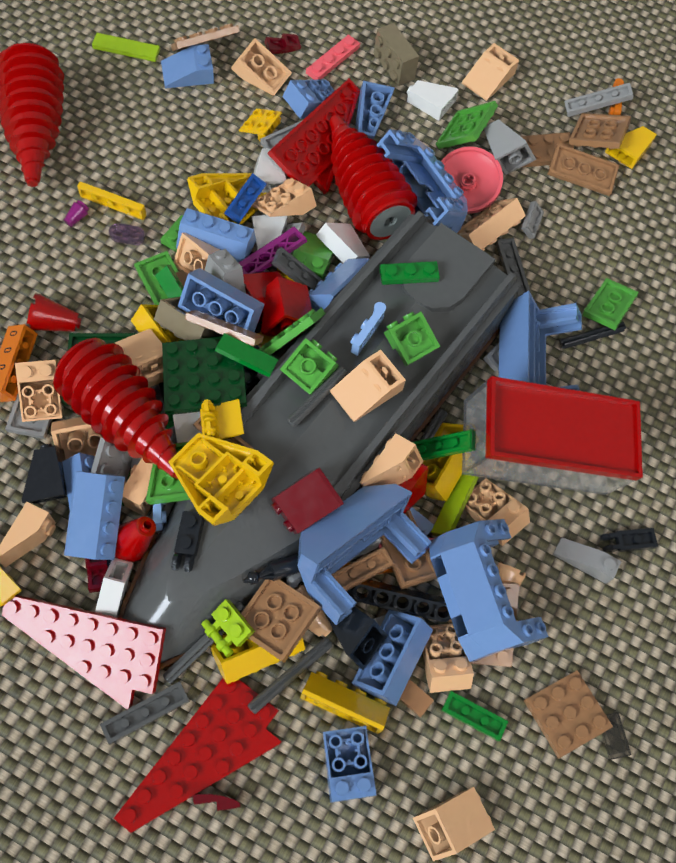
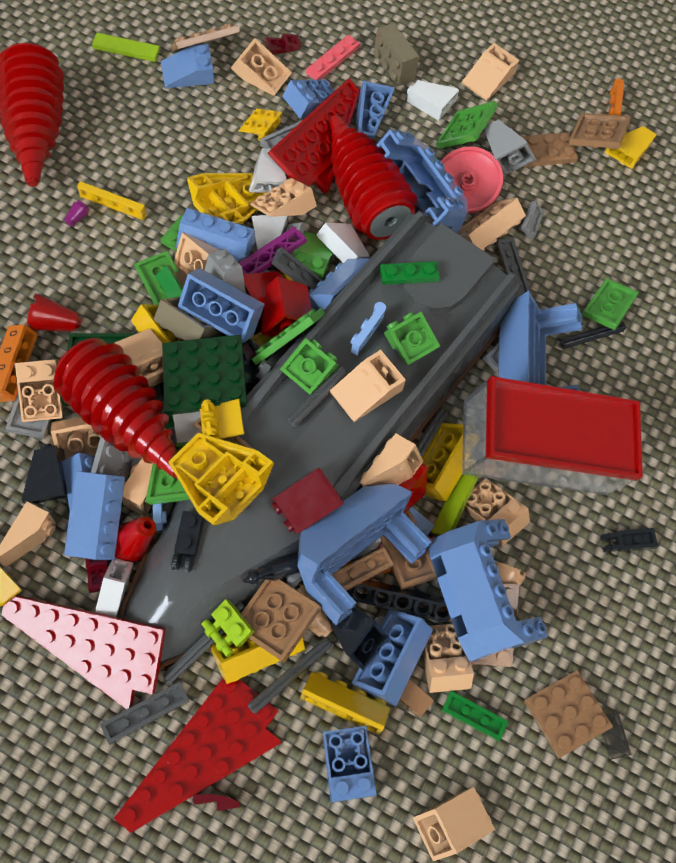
clear purple plate [109,223,145,245] -> none
medium nougat tile [185,310,264,346] -> none
green tile [215,333,278,377] -> none
blue plate [224,173,267,224] -> none
green tile [412,429,476,460] -> none
medium nougat tile [547,143,619,196] -> none
light grey slope [553,537,622,584] -> none
light grey plate [564,83,634,117] -> none

